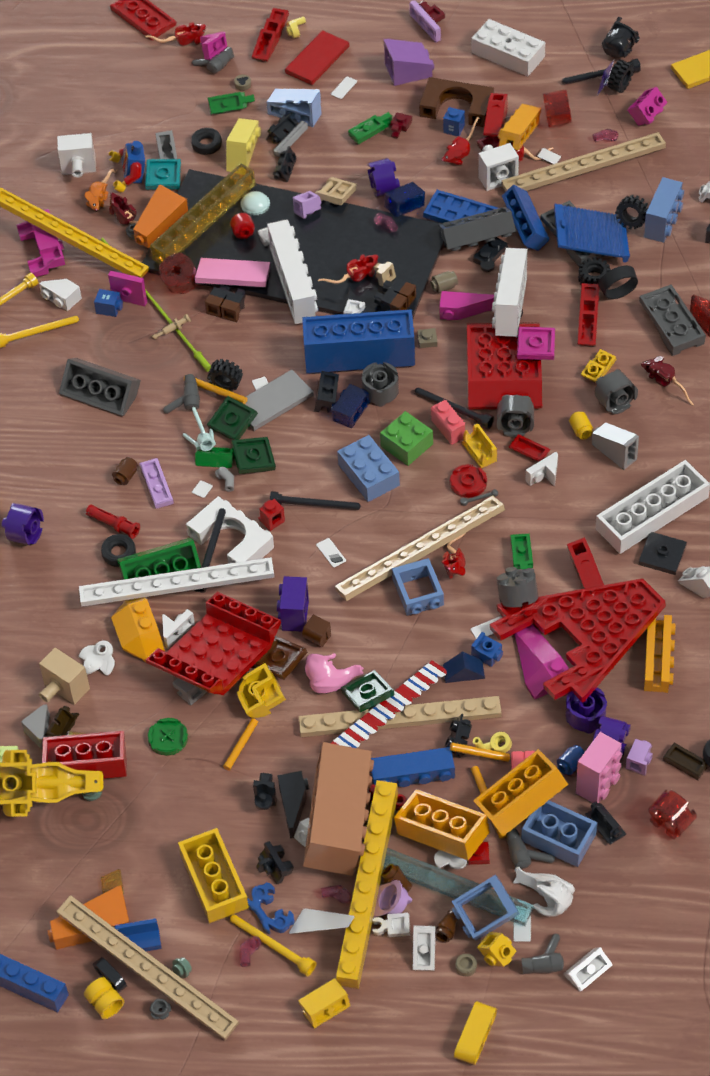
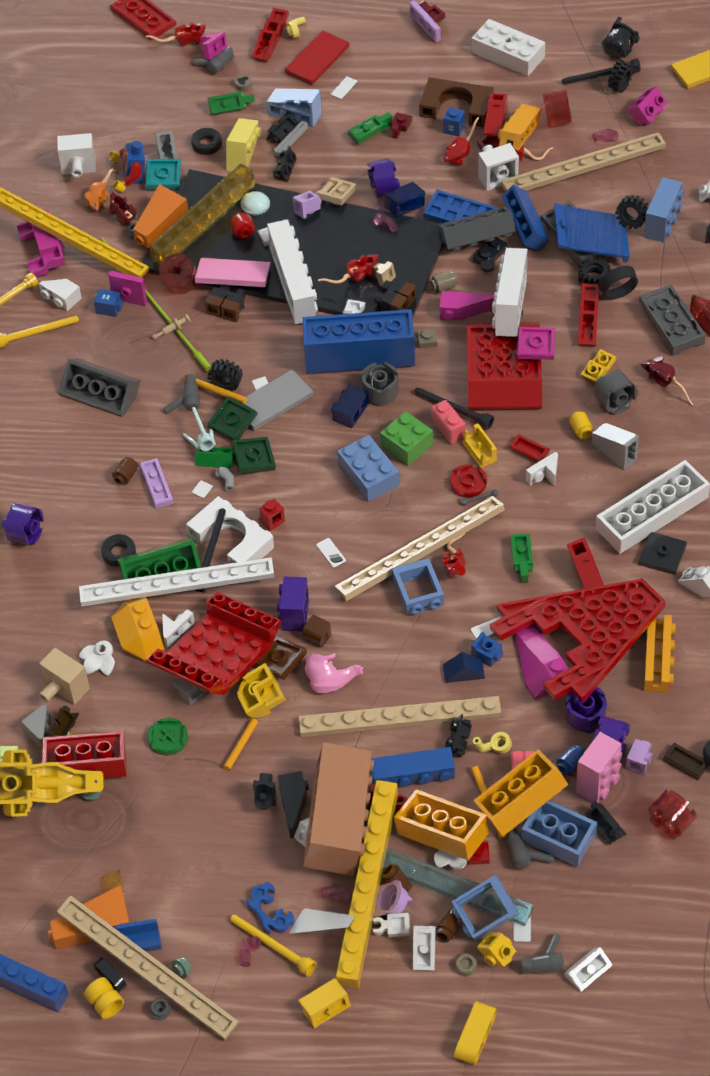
red pin [86,504,140,539] -> none
yellow brick [178,828,249,923] -> none
black hips [256,841,294,884] -> none
black piece [270,491,361,510] -> none
black hinge [314,371,339,413] -> none
sticker [331,660,447,748] -> none
dark green plate [341,670,395,713] -> none
medium lavender slope [384,39,434,86] -> none
light orange bar [450,743,510,762] -> none
dark grey brick [497,395,534,437] -> none
dark grey brick [497,567,539,607] -> none
white hair [513,866,575,917] -> none
white sticker [538,148,561,164] -> none
sticker [597,60,614,95] -> none

